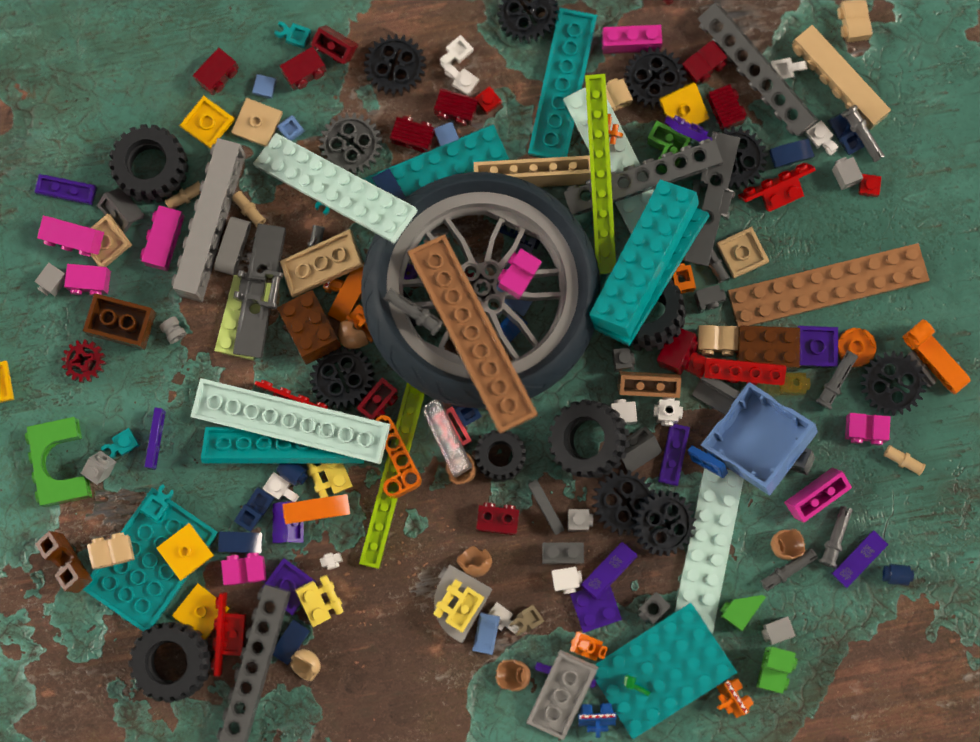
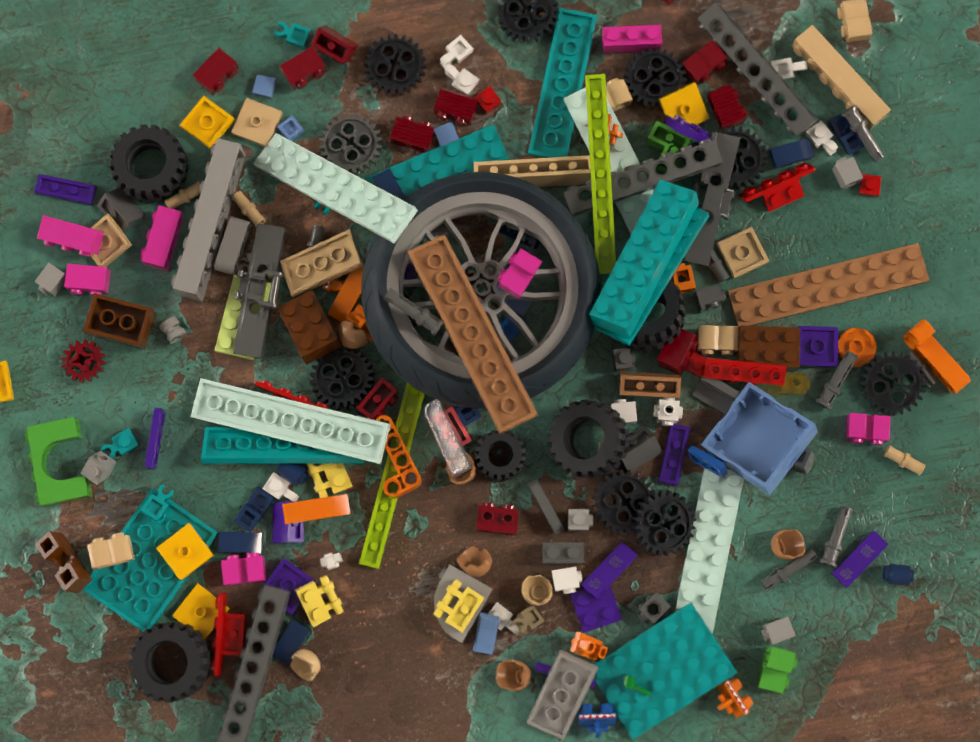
bright green slope [720,595,766,631] -> none
dark pink brick [784,468,852,523] -> none
none -> tan hair [521,575,553,606]

